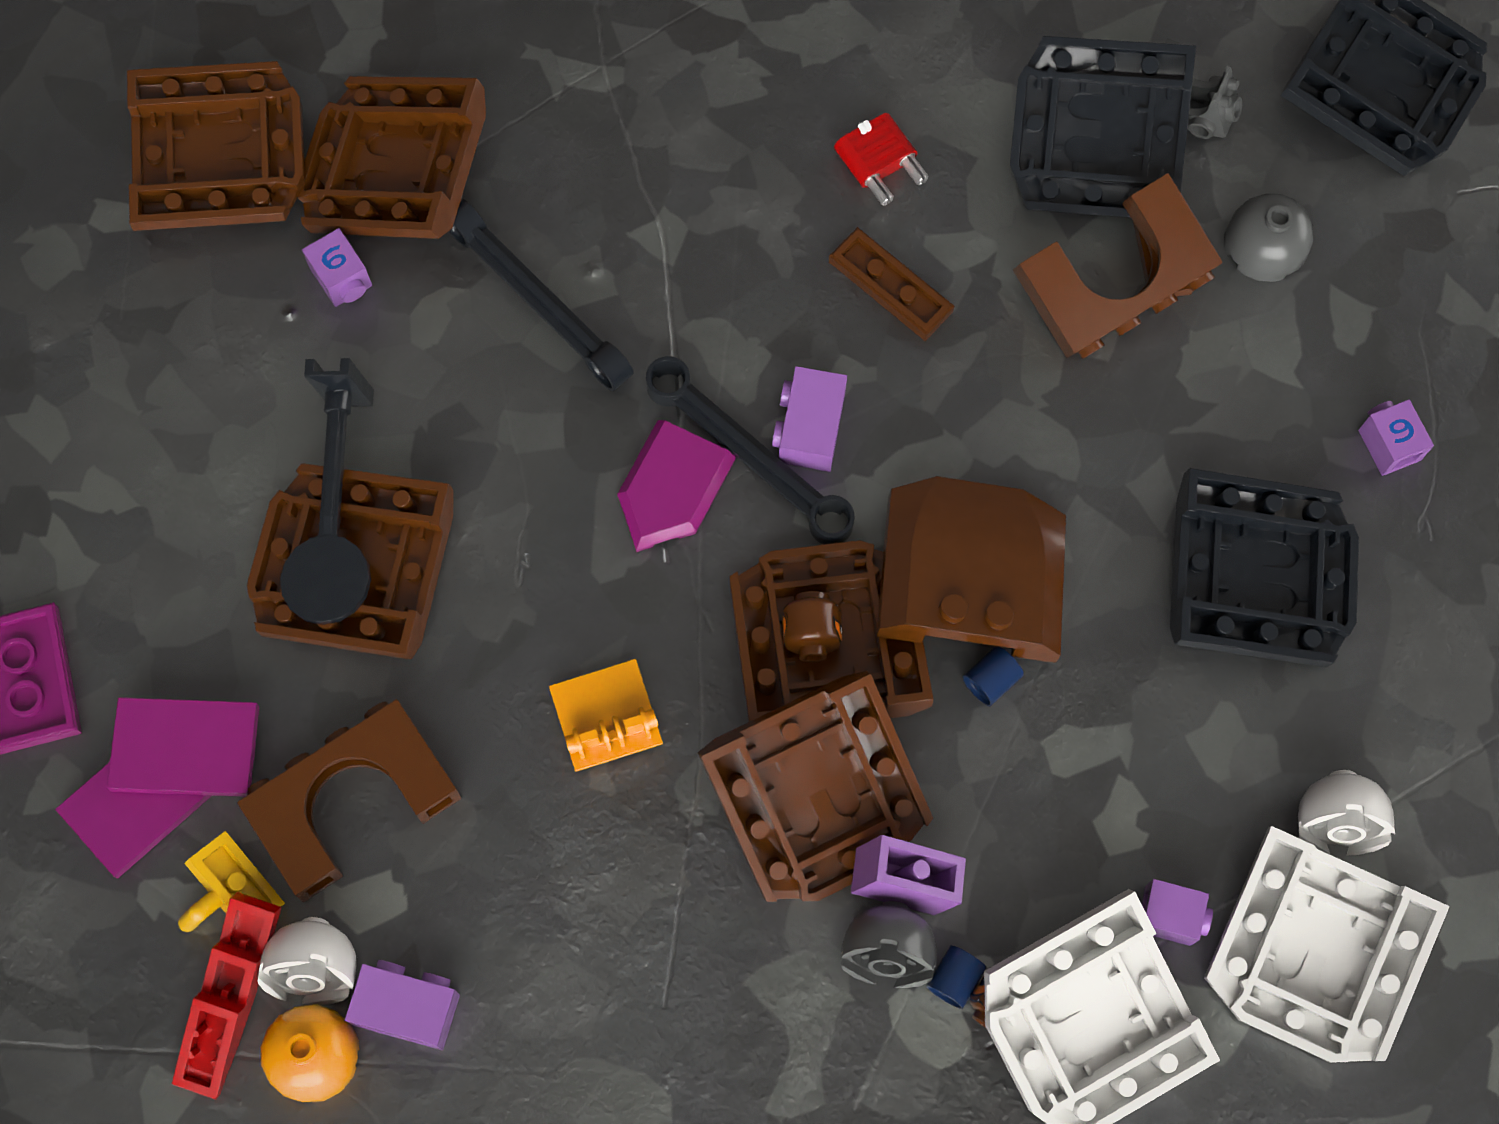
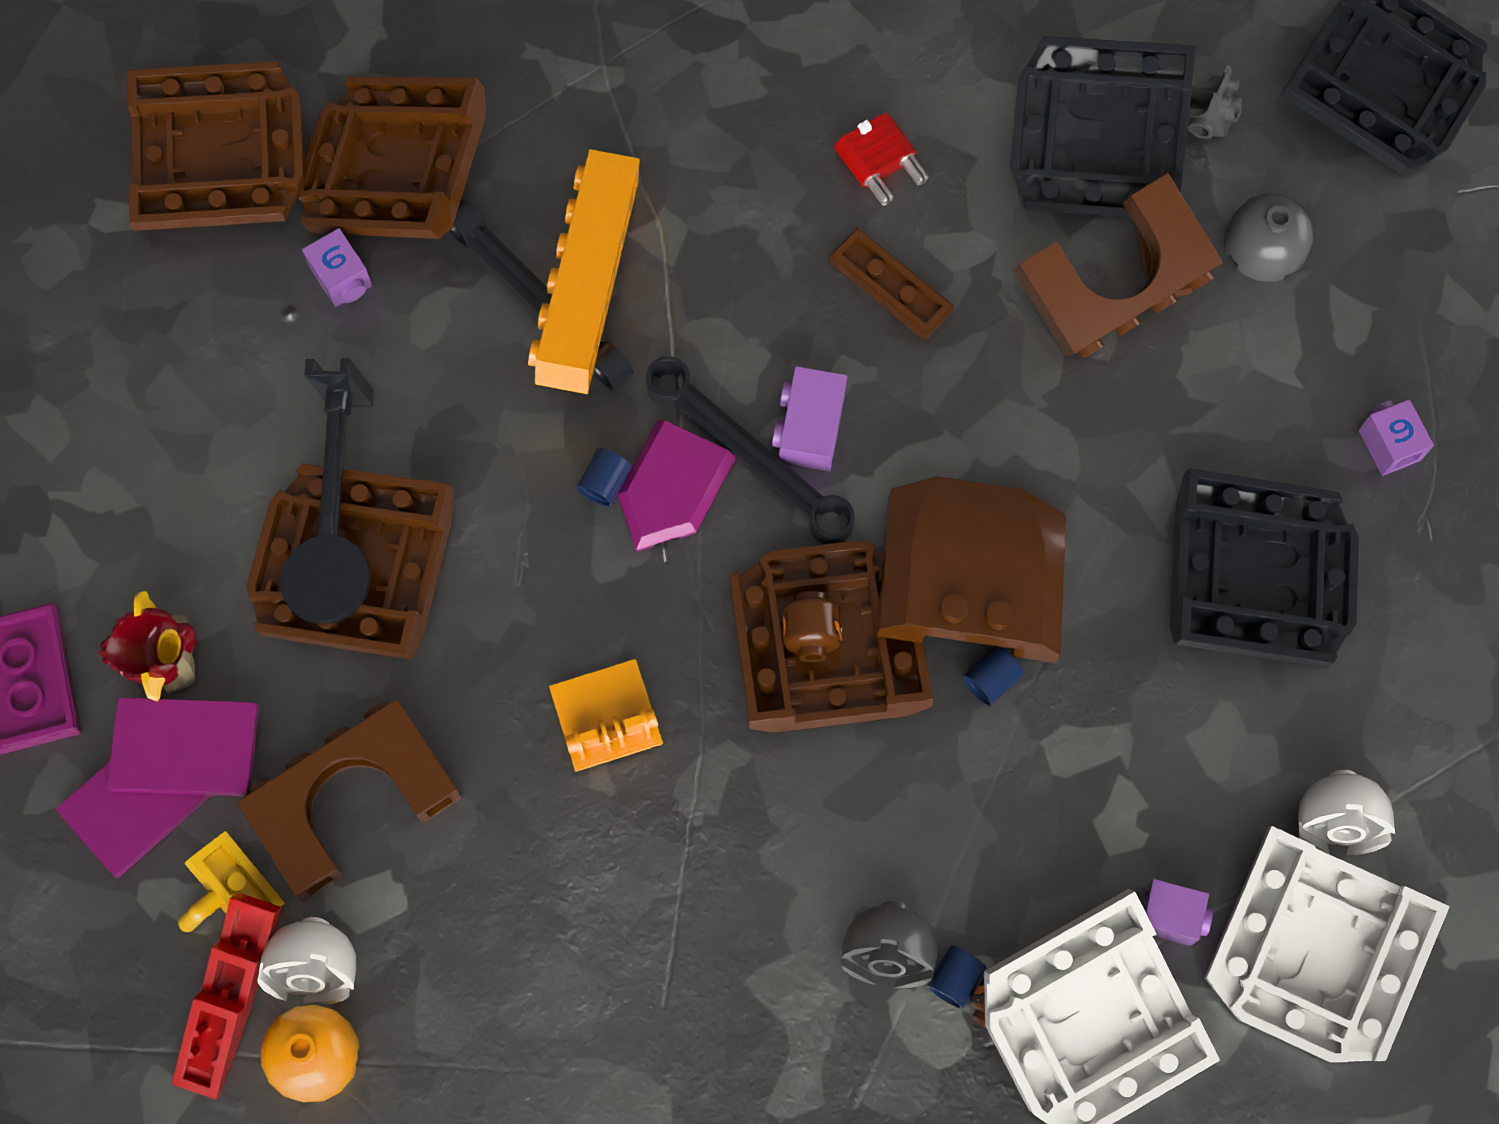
medium lavender brick [344,960,460,1050] -> none
reddish brown wedge [697,671,934,902] -> none
medium lavender brick [851,835,966,915] -> none
none -> dark red hair [98,591,197,701]
none -> light orange brick [528,149,640,394]
none -> dark blue beam [576,448,632,507]

